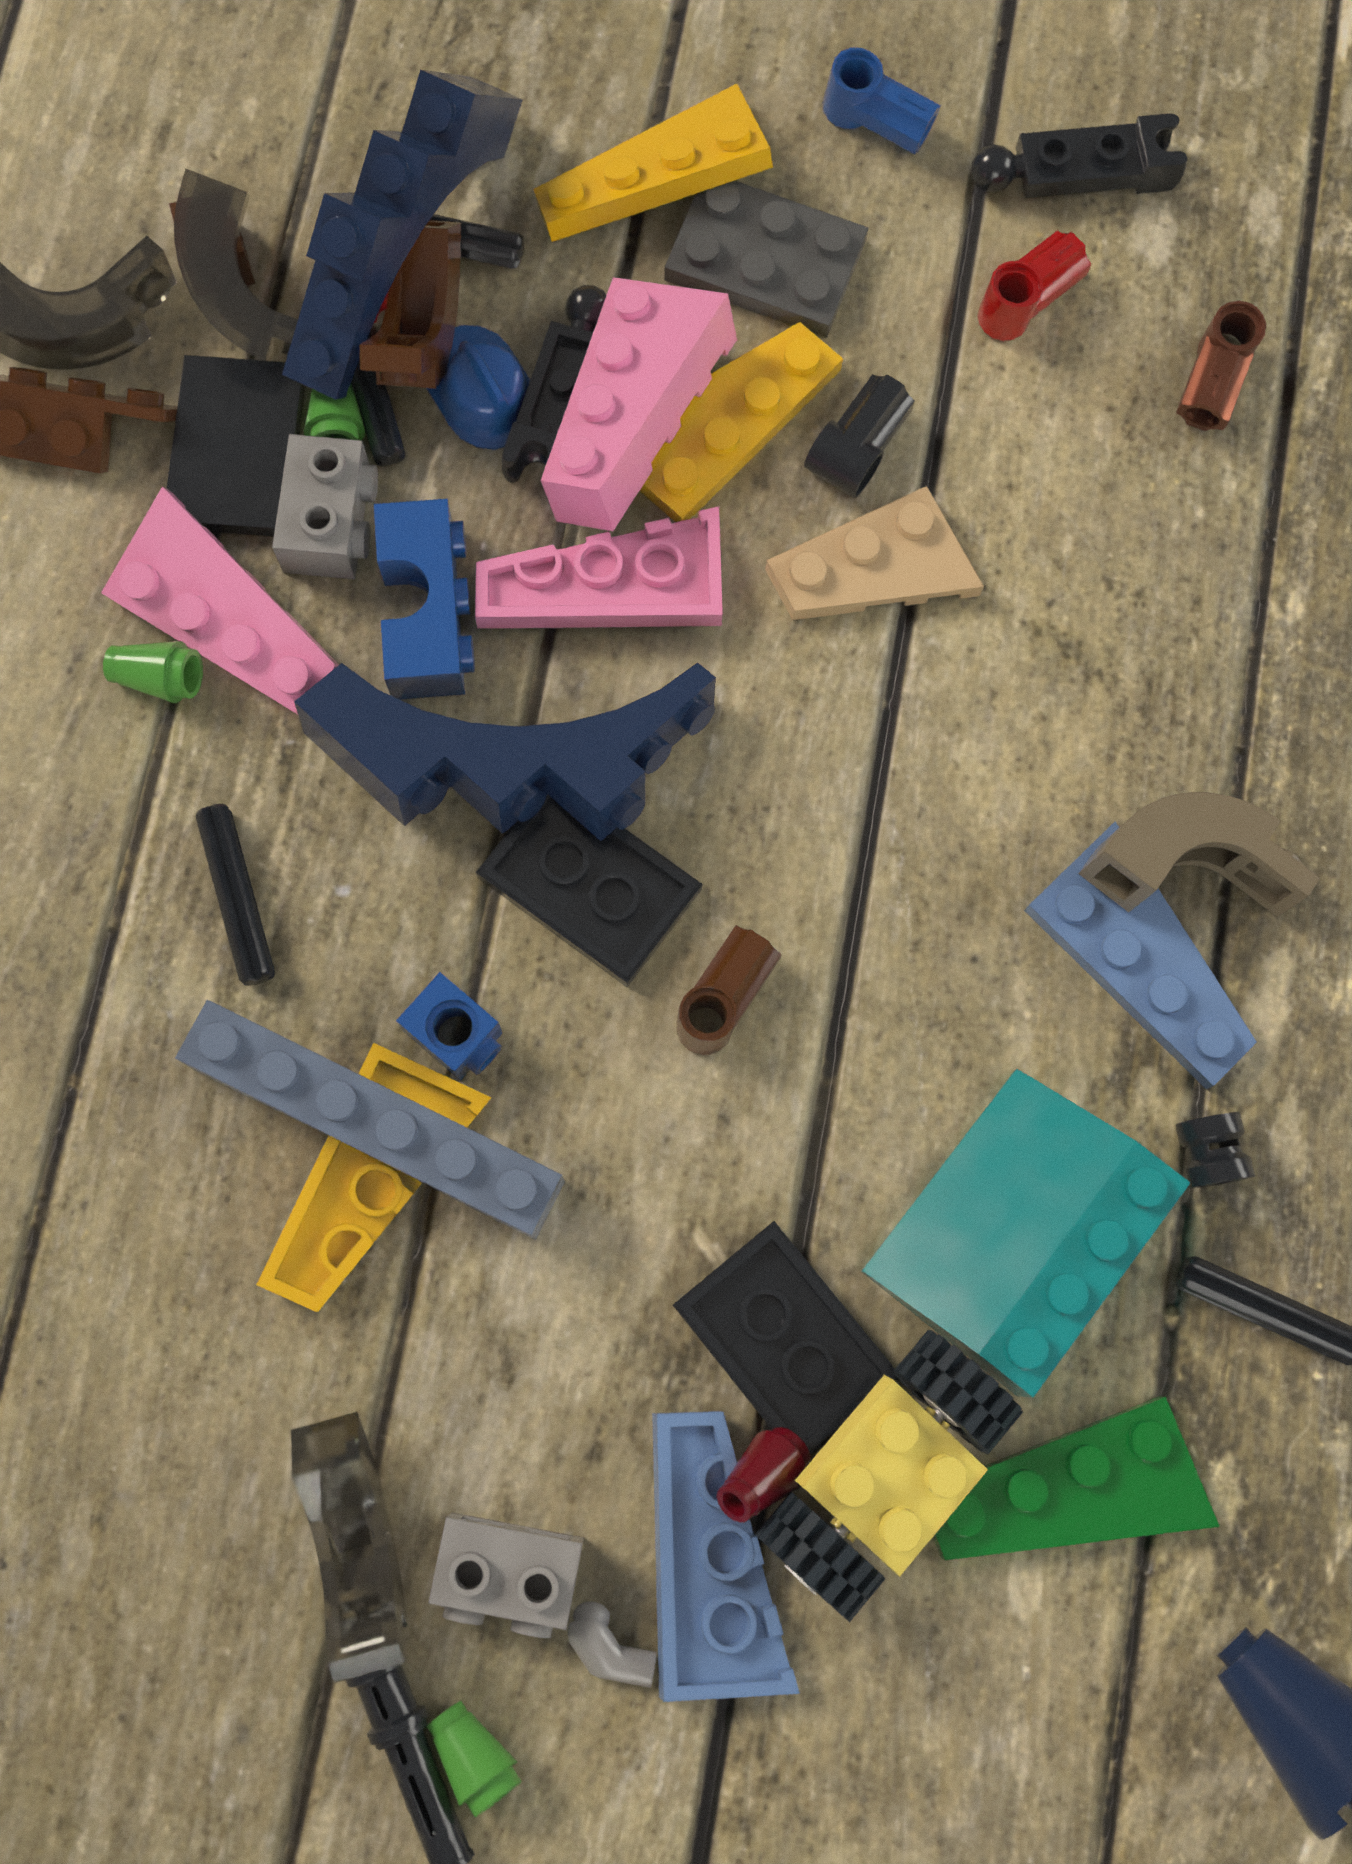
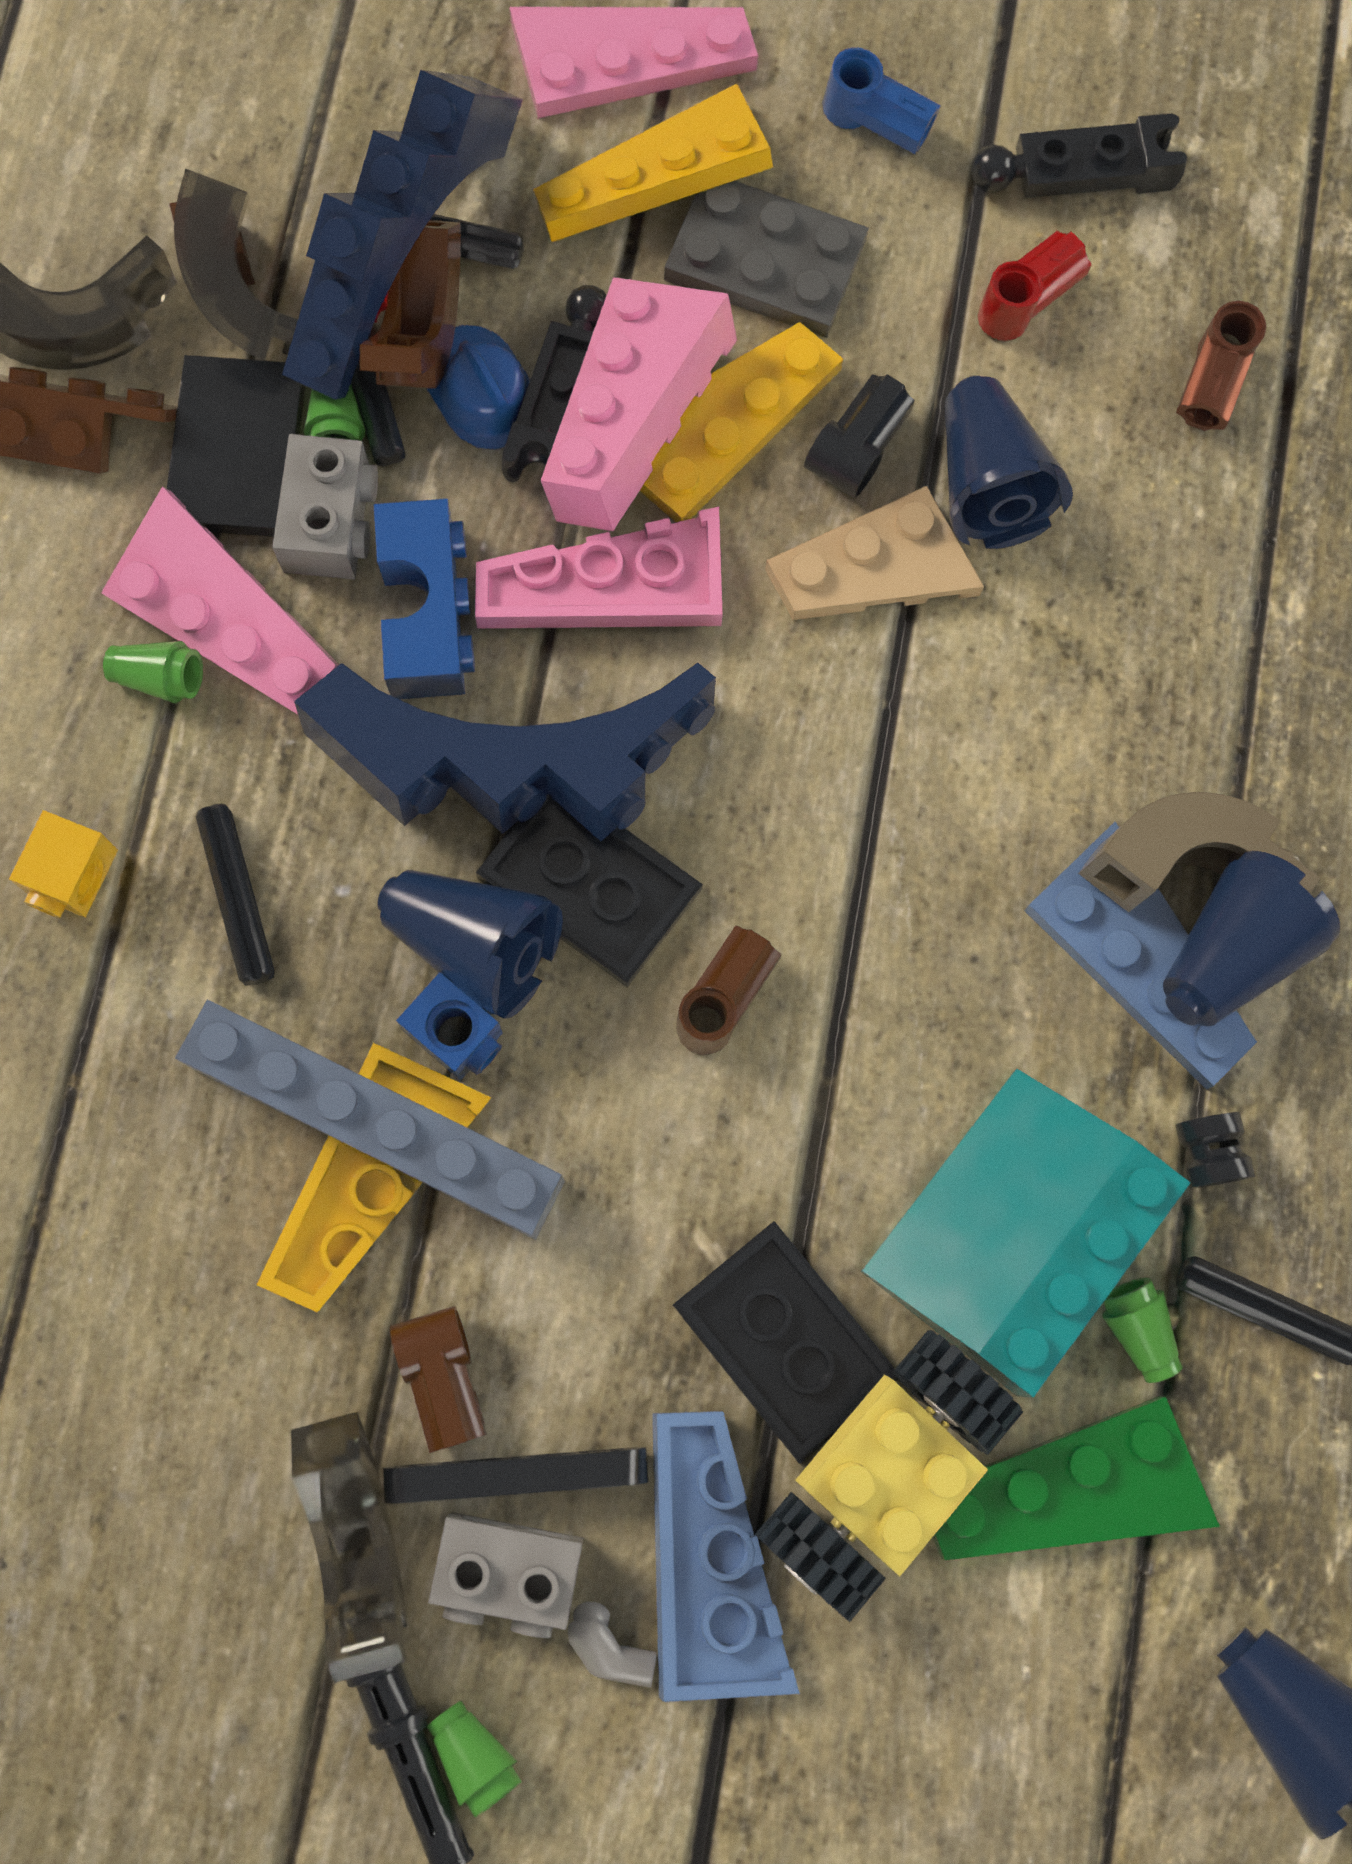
dark red cone [717,1427,811,1523] -> none
none -> yellow brick [9,810,118,918]
none -> dark blue cone [377,870,563,1019]
none -> black beam [383,1447,649,1504]
none -> reddish brown piece [390,1306,487,1453]
none -> bright pink wing [509,7,758,118]
none -> dark blue cone [945,376,1073,549]
none -> bright green cone [1102,1277,1183,1383]
none -> dark blue cone [1163,851,1340,1027]

